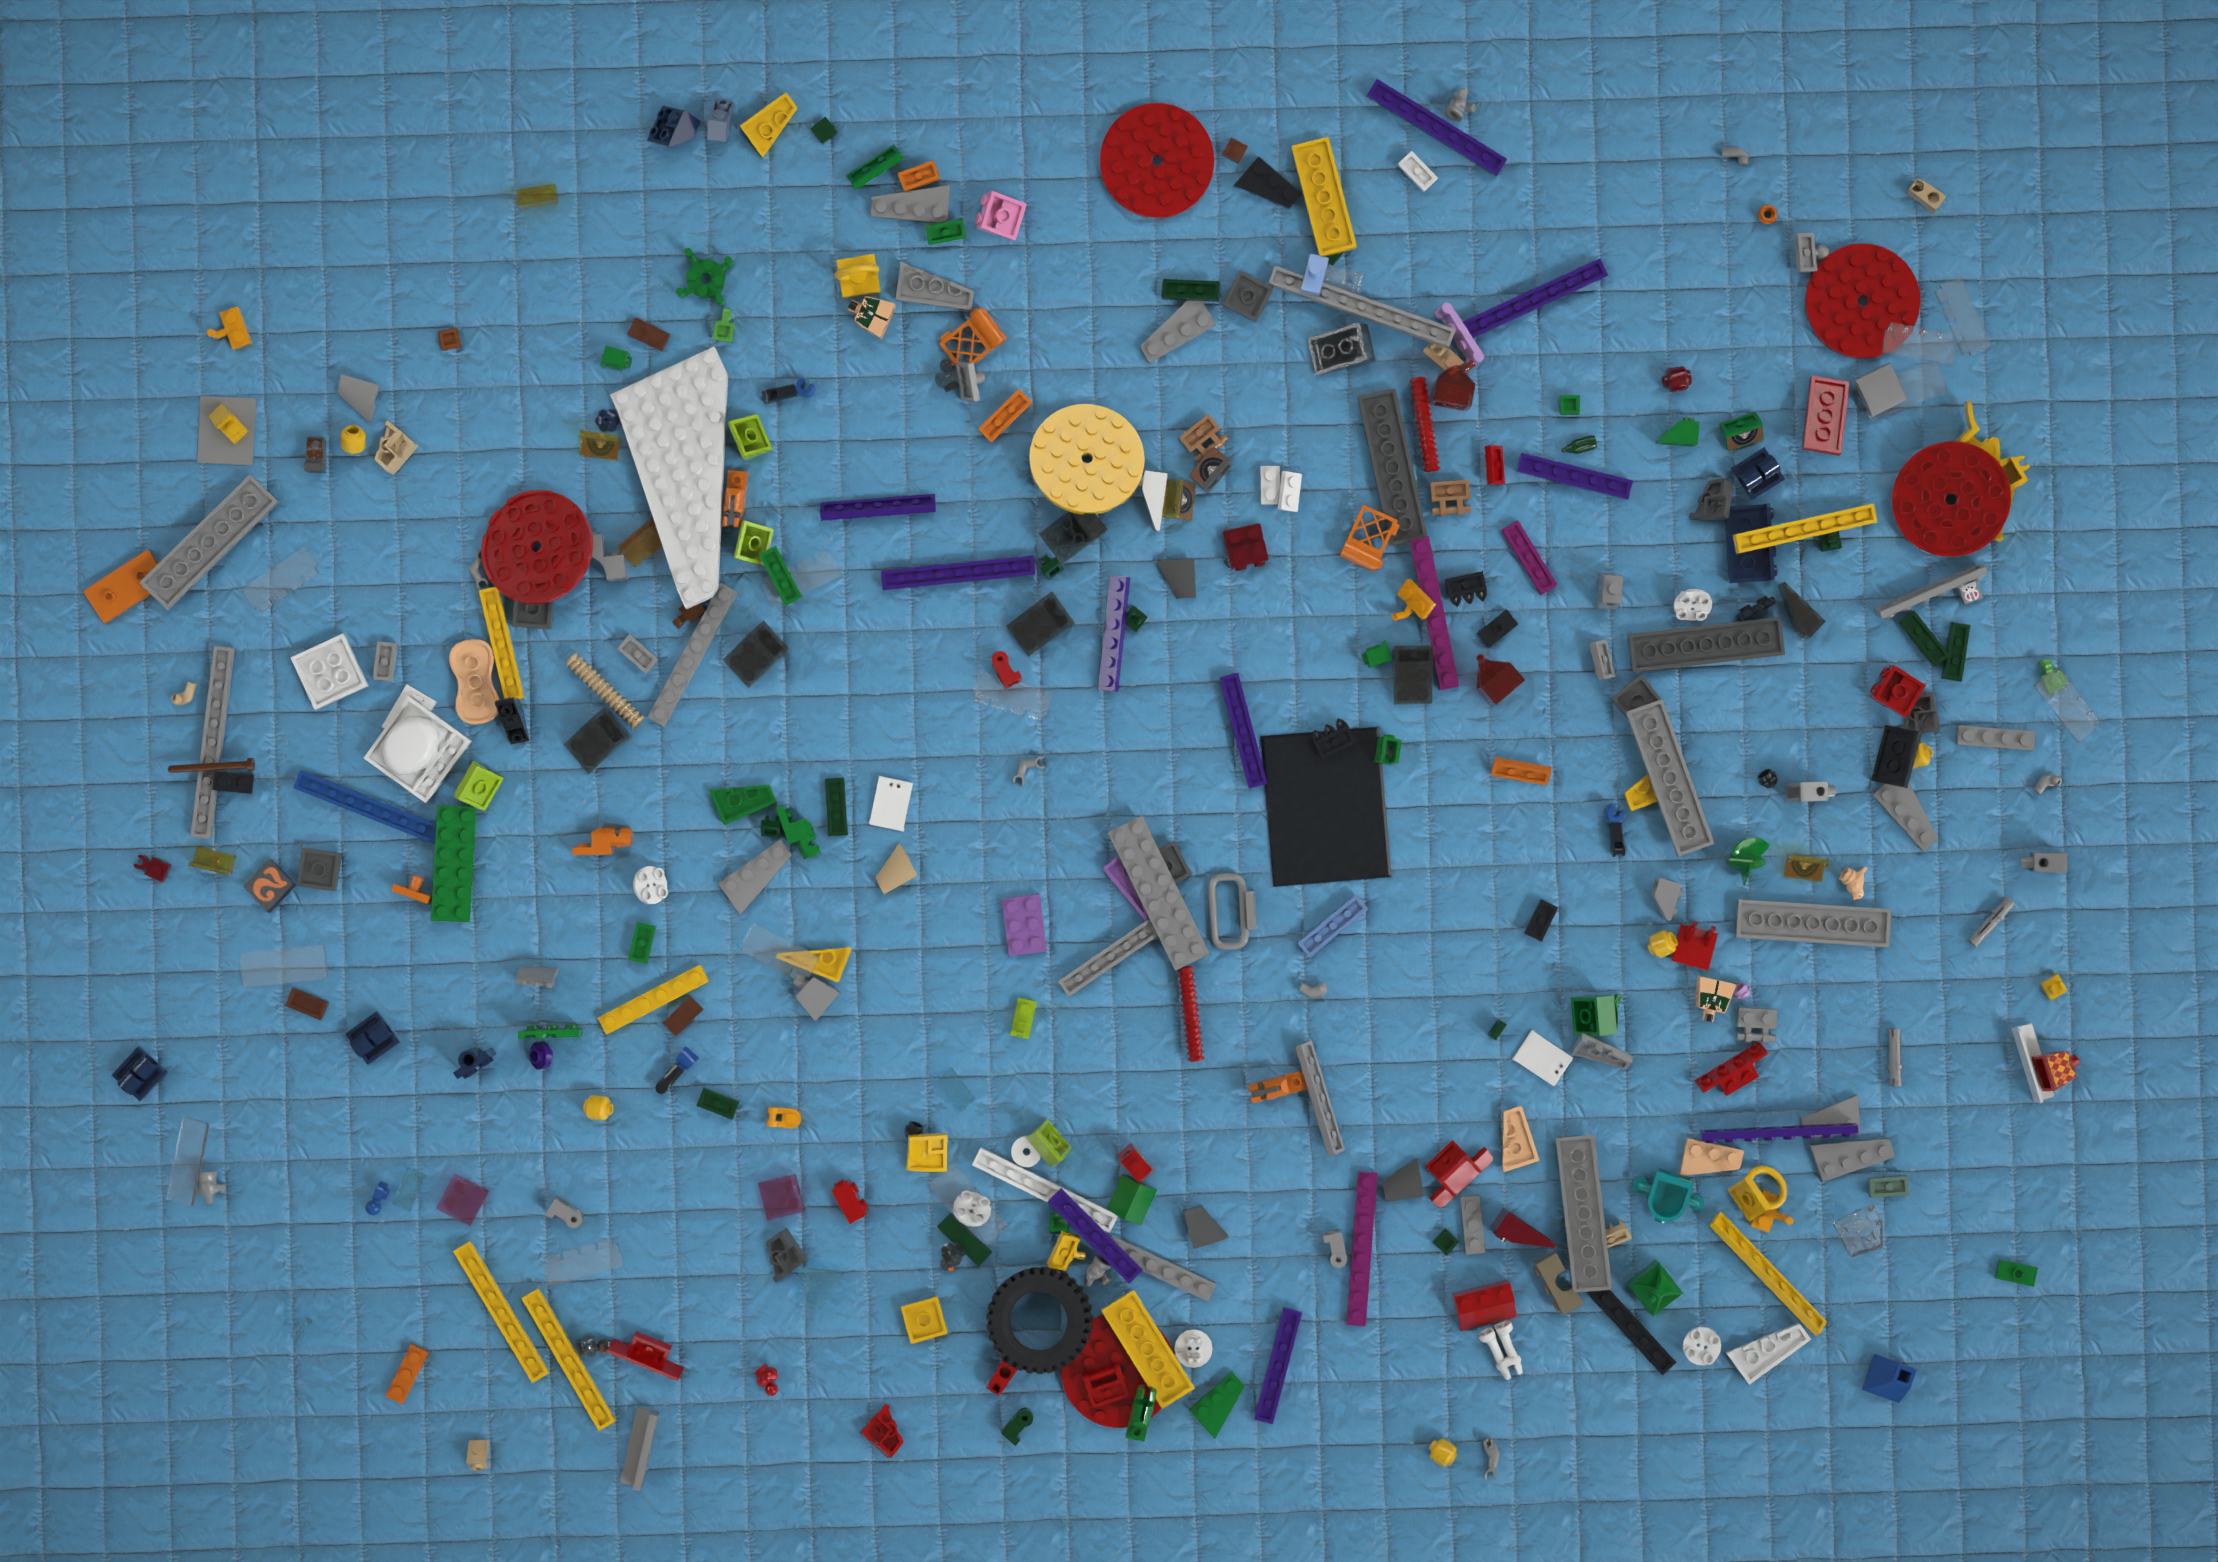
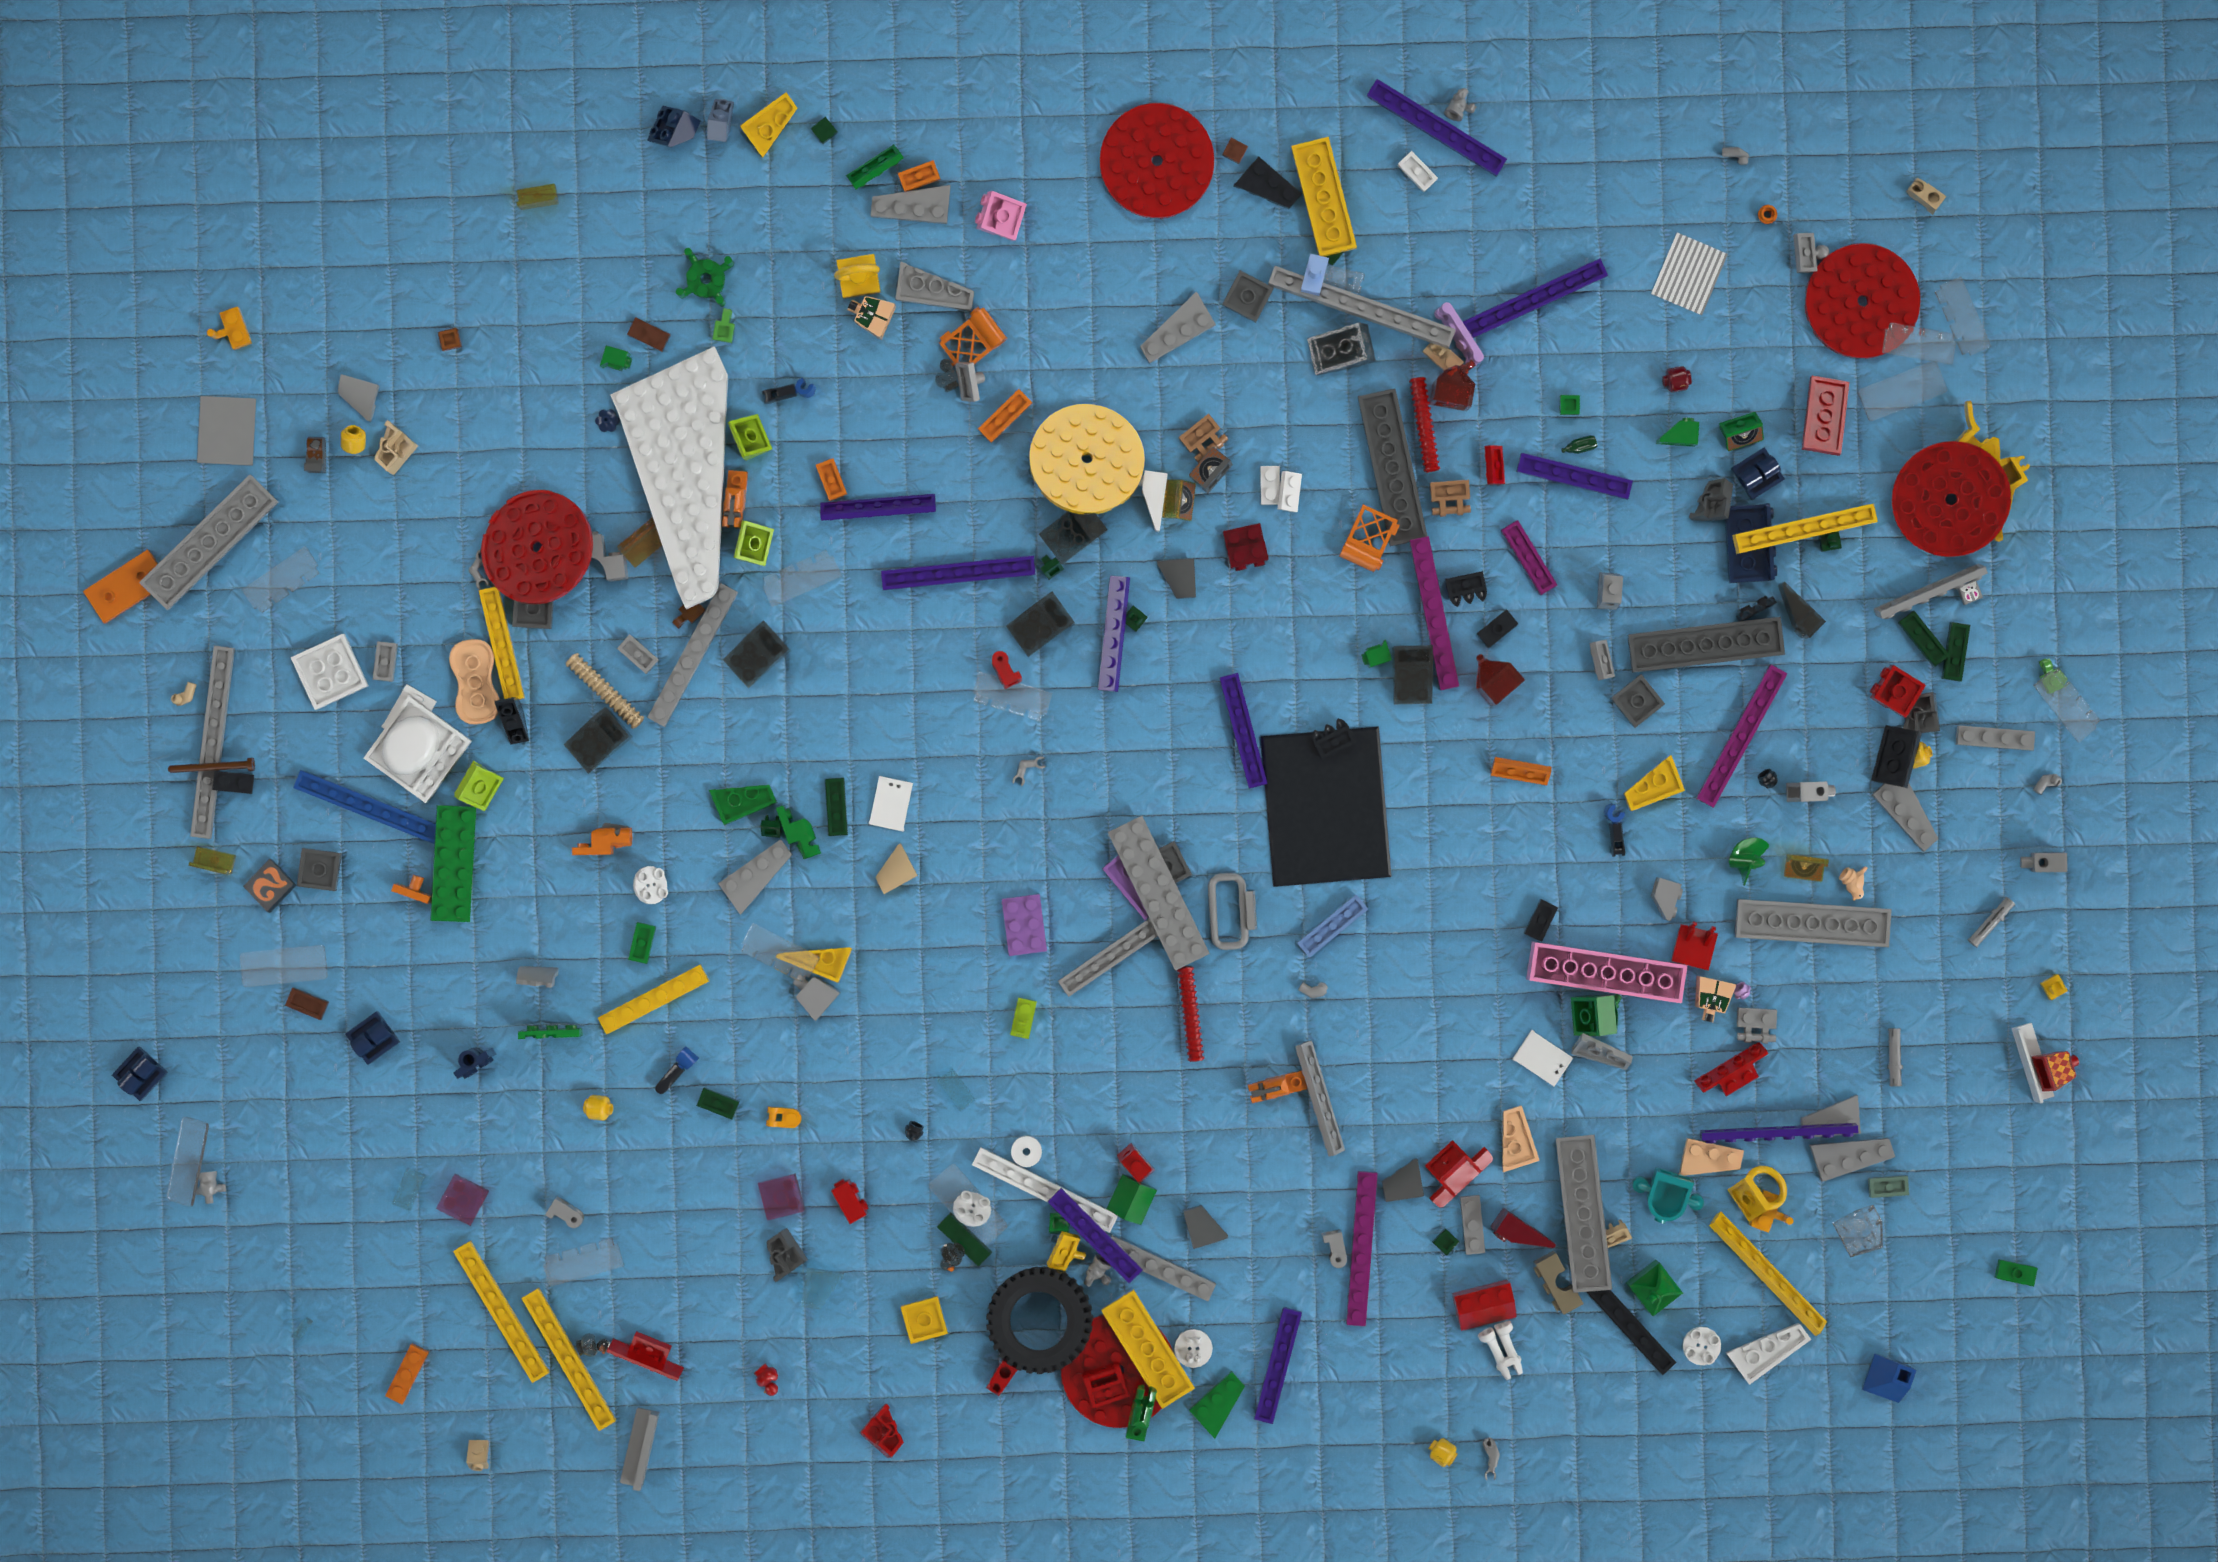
dark red plate [134,855,172,883] -> none
yellow slope [208,403,249,444] -> none
blue plate [365,1181,390,1215] -> none
dark purple plate [529,1041,553,1070] -> none
clear yellow panel [579,430,621,461] -> none
copper tile [663,996,704,1036] -> none
green plate [759,546,802,606] -> none
yellow plate [906,1133,947,1172] -> none
green plate [925,218,966,245] -> none
dark green leg [1001,1407,1033,1446] -> none
lime slope [1026,1119,1072,1167] -> none
dark green tile [1161,279,1221,302] -> none
green window [1373,734,1402,765] -> none
light orange plate [1392,579,1436,621] -> none
dark green tile [1488,1020,1506,1040] -> none
light grey plate [1625,699,1715,857] -> none
yellow head [1647,930,1678,958] -> none
white plate [1674,589,1712,621] -> none
light grey slope [1854,363,1907,417] -> none
none -> orange plate [816,458,848,501]
none -> bright pink brick [1526,941,1687,1003]
none -> sticker [1651,233,1728,315]
none -> magenta plate [1696,664,1787,808]

